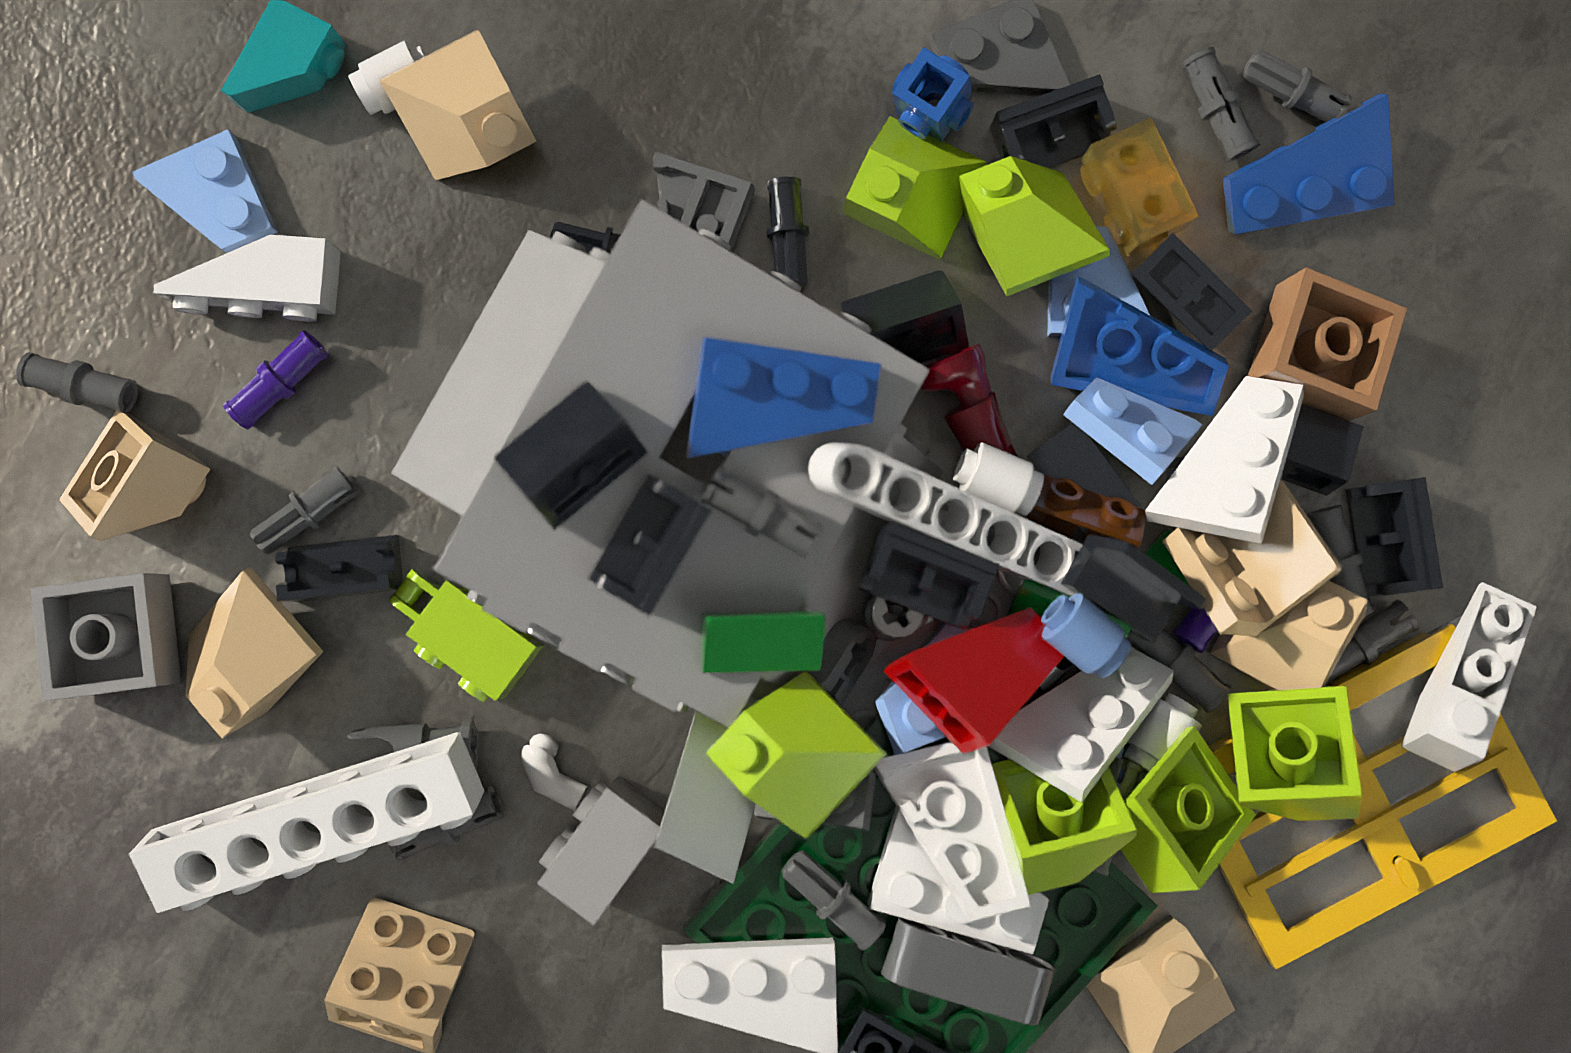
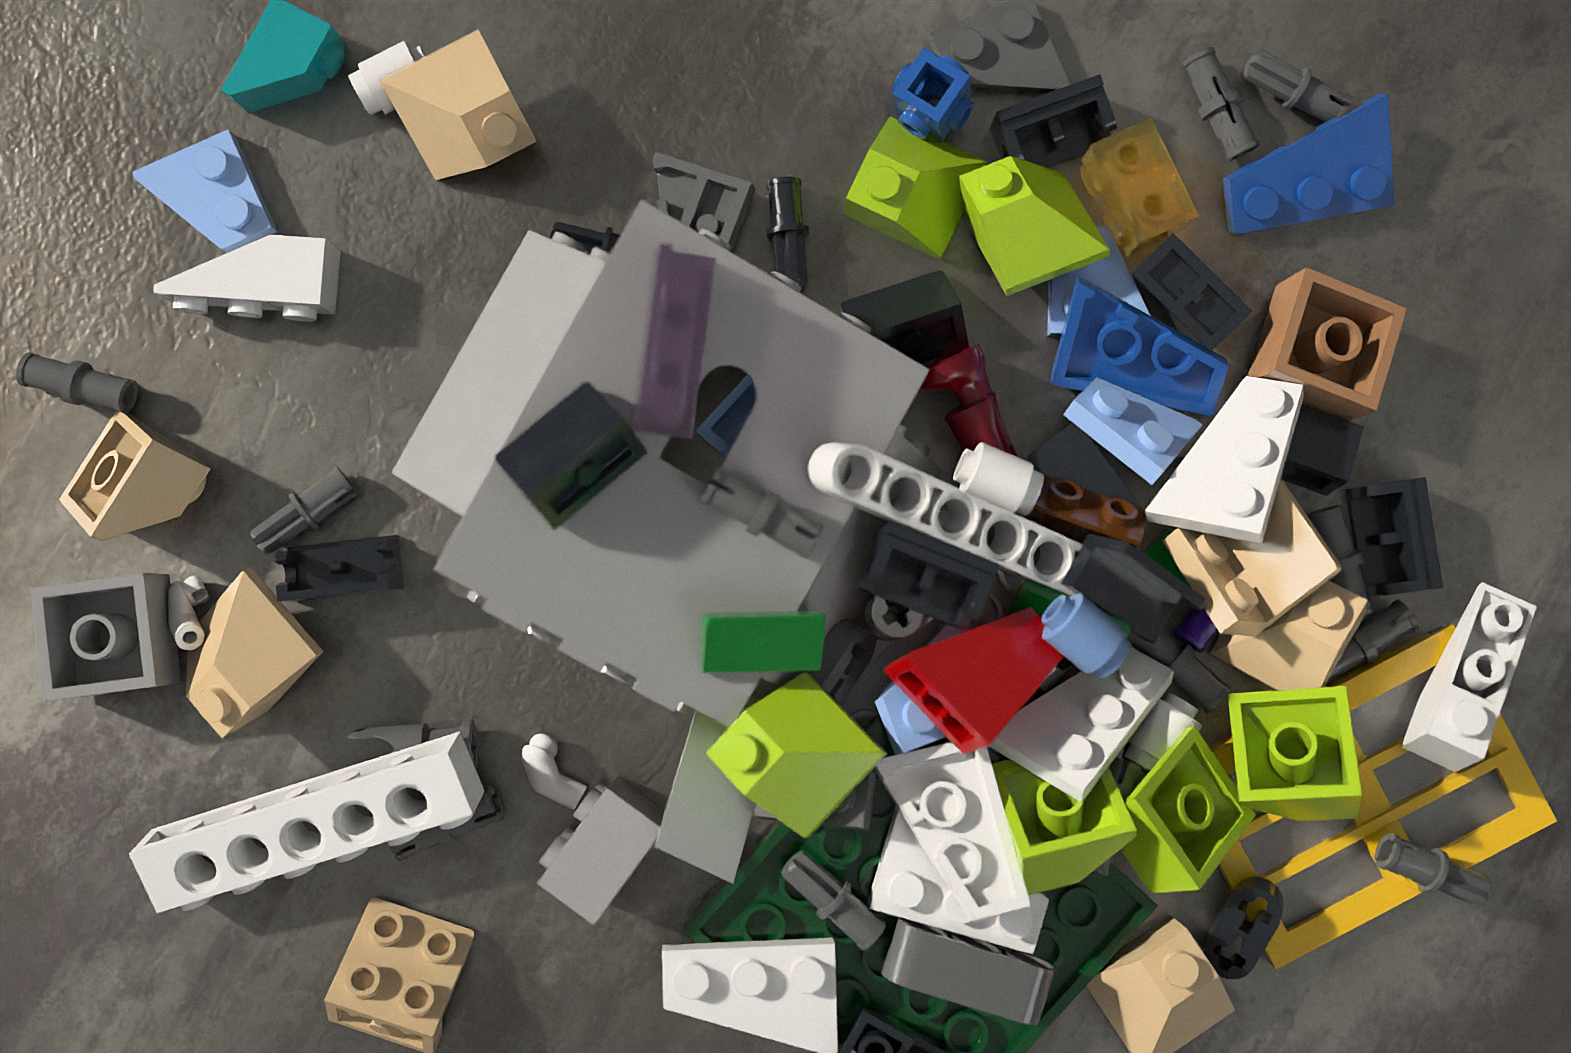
dark purple pin [223,330,329,430] -> none
lime brick [389,569,544,702] -> none
black hinge [587,475,712,617] -> none
blue wing [687,337,881,457] -> none
none -> white arm [168,575,210,650]
none -> clear purple panel [630,243,716,439]
none -> black beam [1204,877,1284,979]
none -> dark grey axle [1374,833,1492,905]

